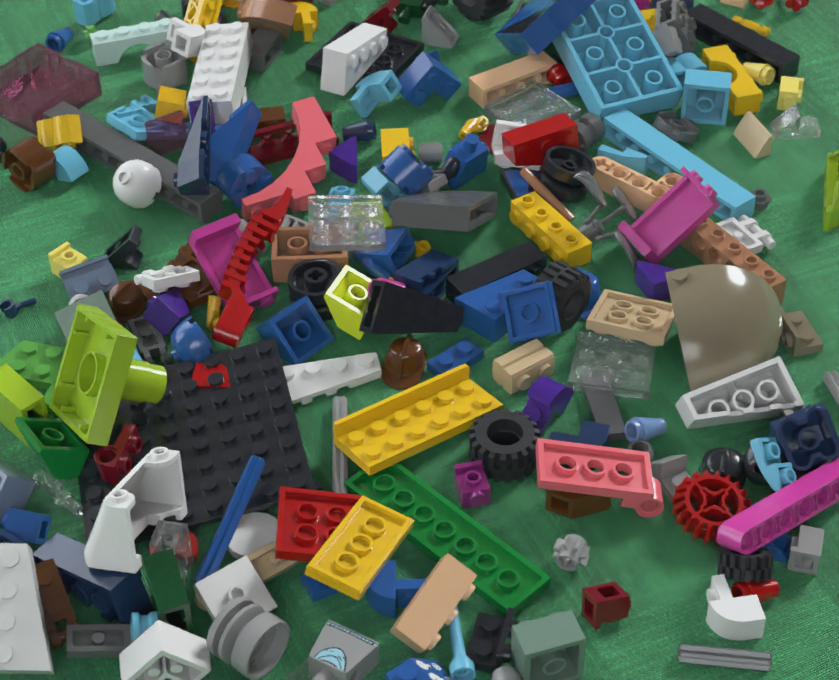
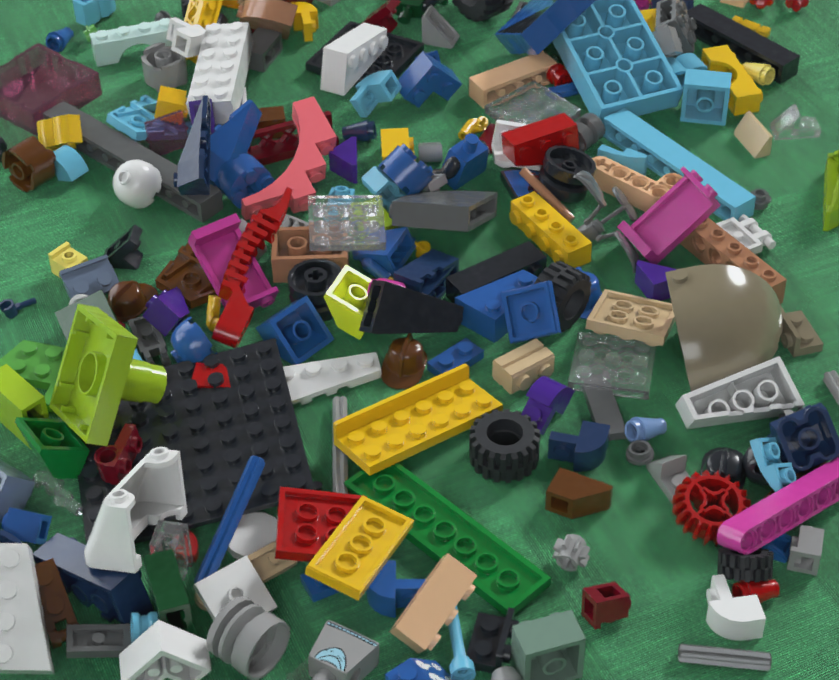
white plate [134,265,200,293] -> none
magenta brick [454,460,491,509] -> none
coral hinge [535,438,664,518] -> none
dark grey plate [652,111,700,144] -> none
light yellow brick [777,76,804,112] -> none

